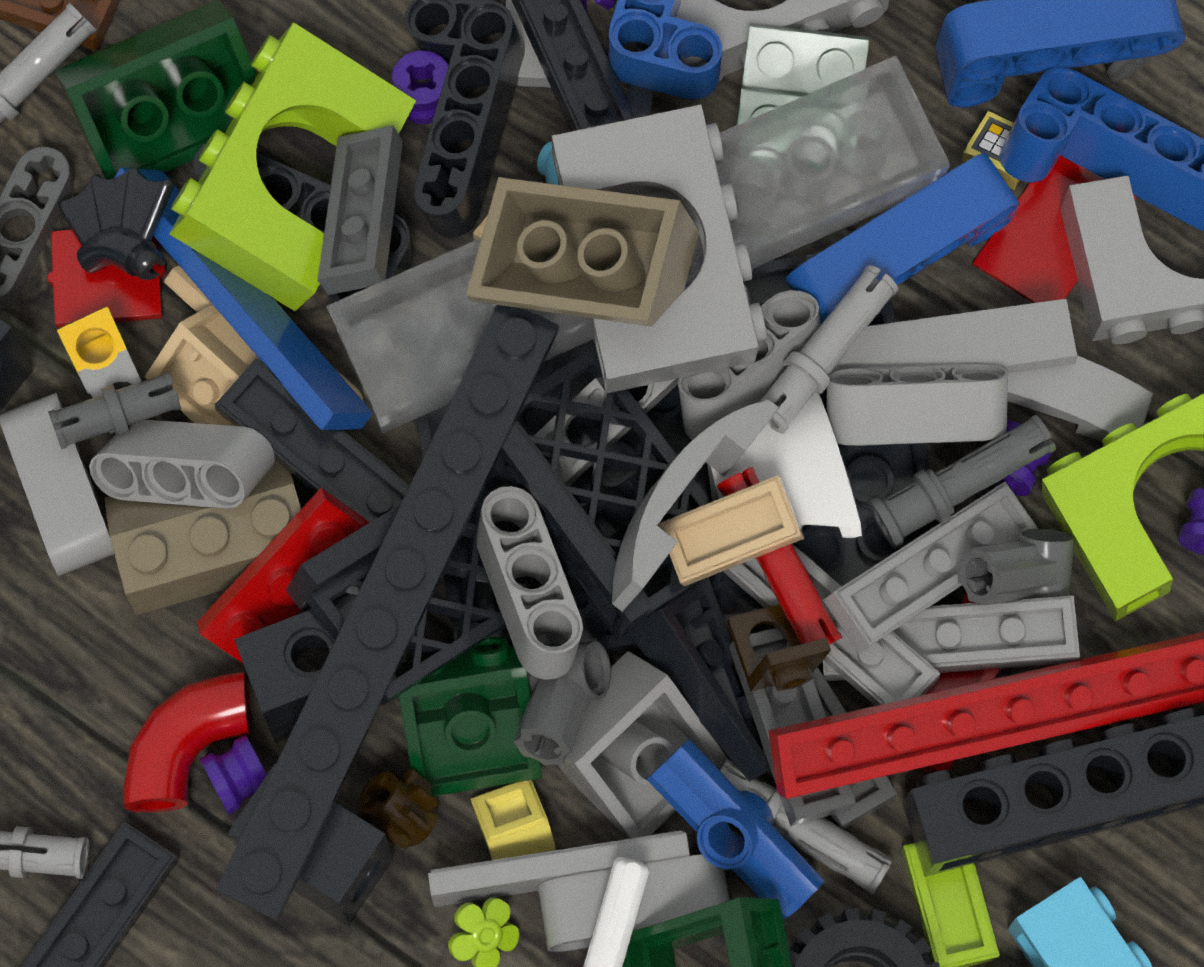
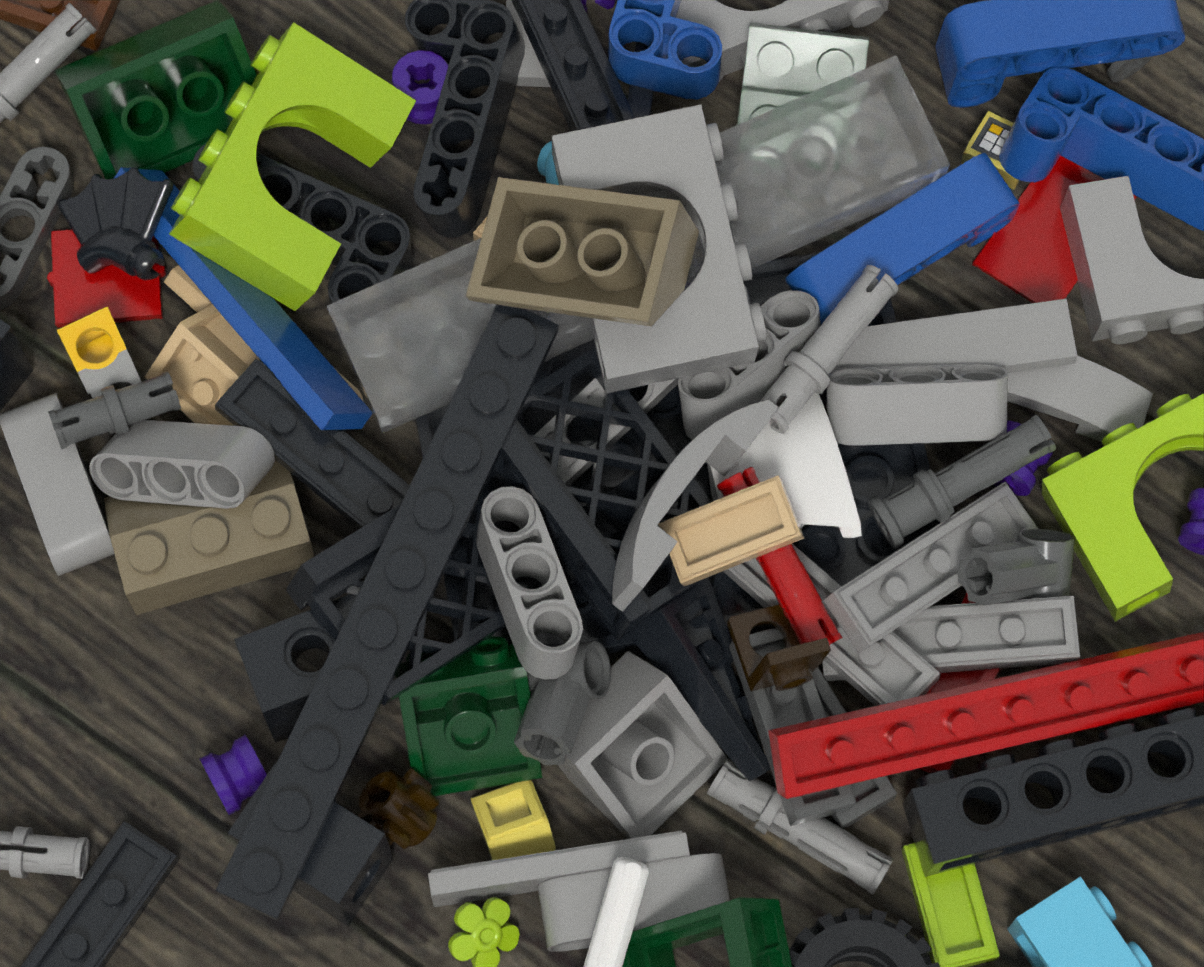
red cylinder [123,672,252,813] -> none
red plate [197,487,369,663] -> none
dark grey plate [318,125,403,295] -> none
blue piece [647,739,825,920] -> none

